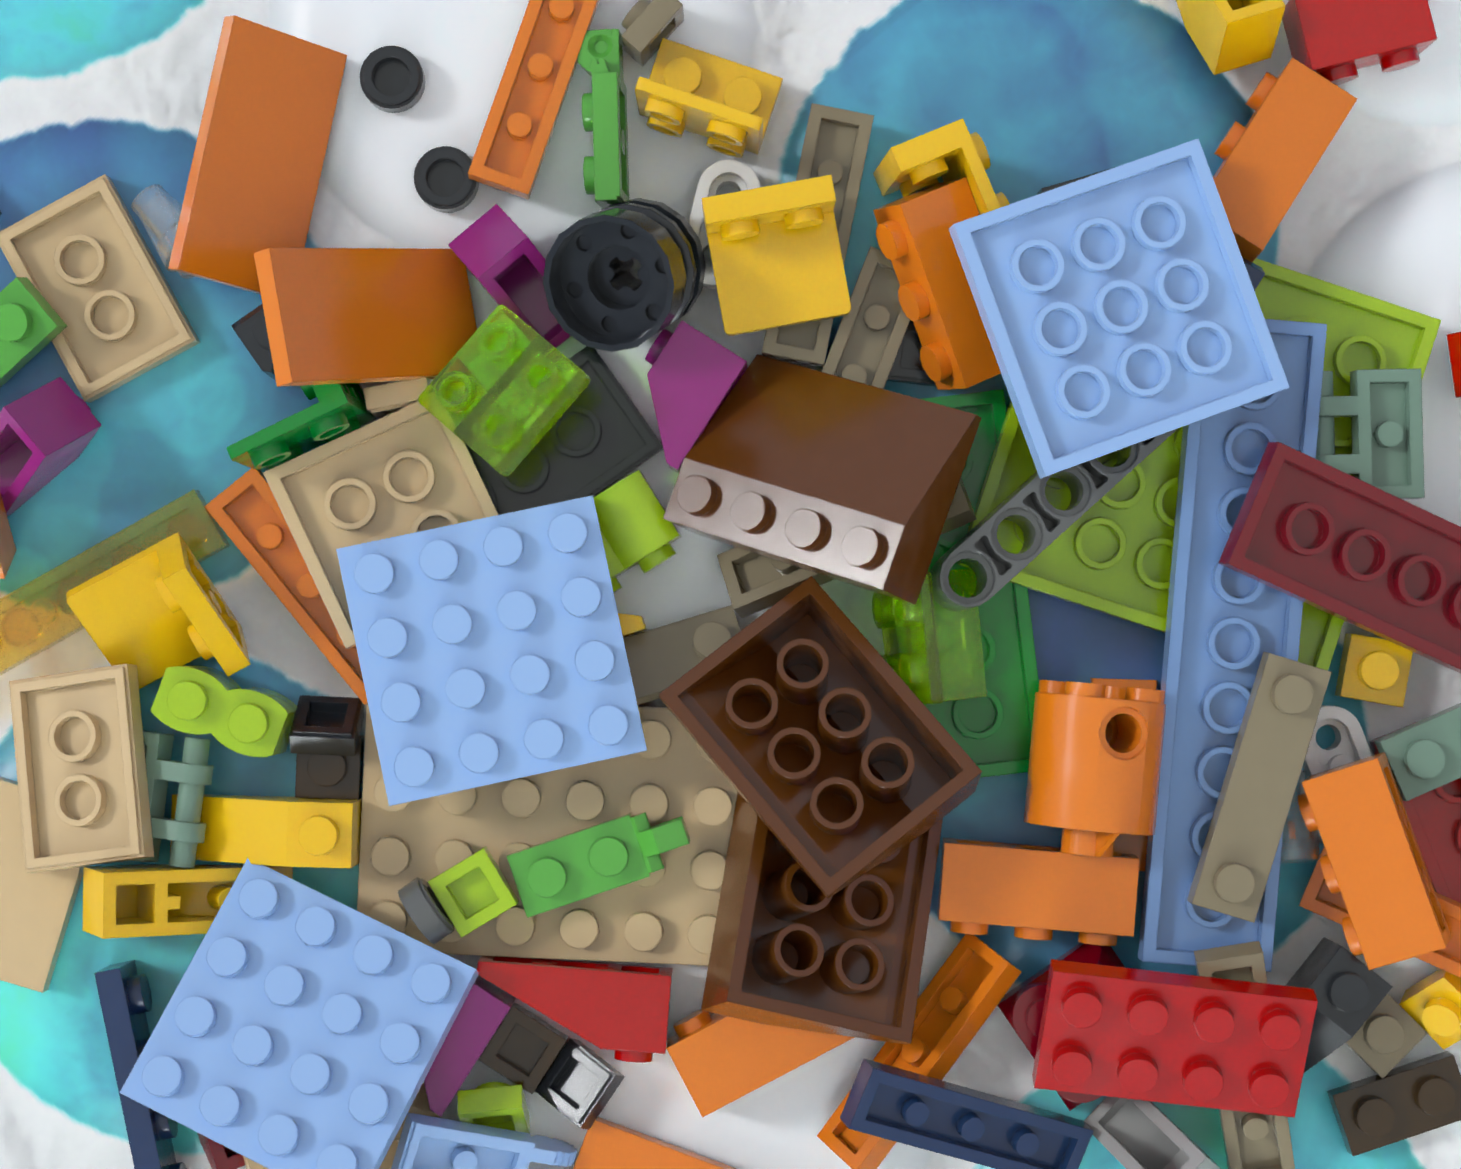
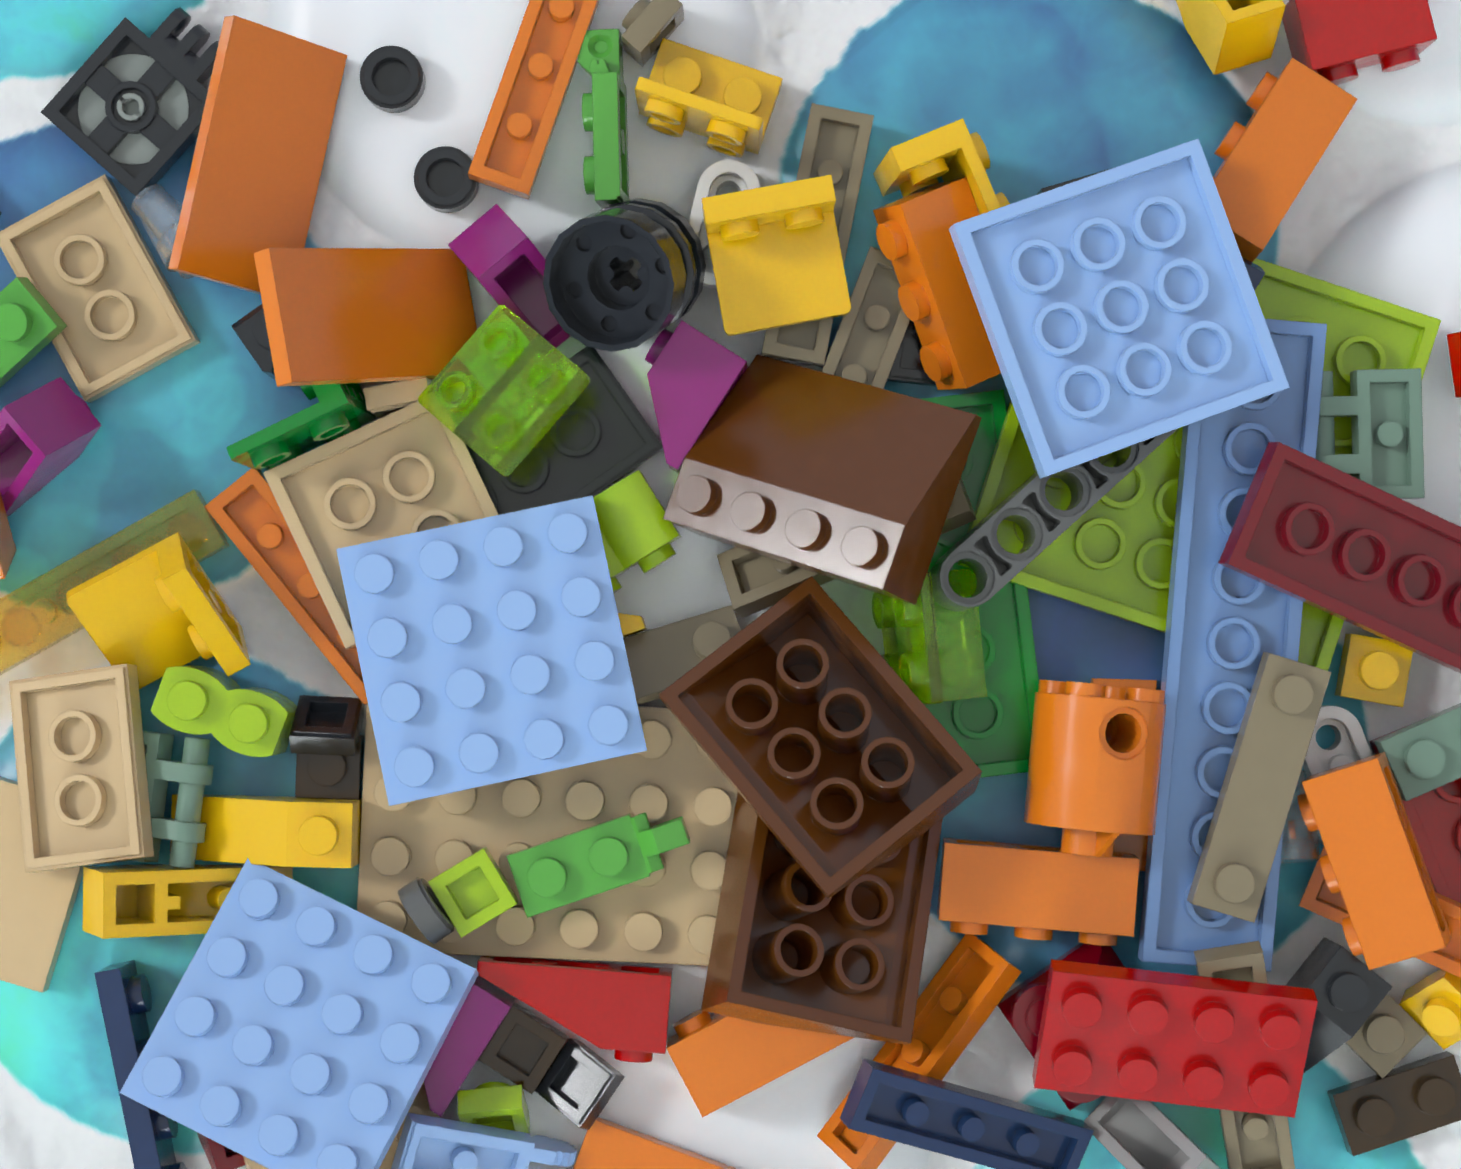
none -> black piece [41,7,219,200]

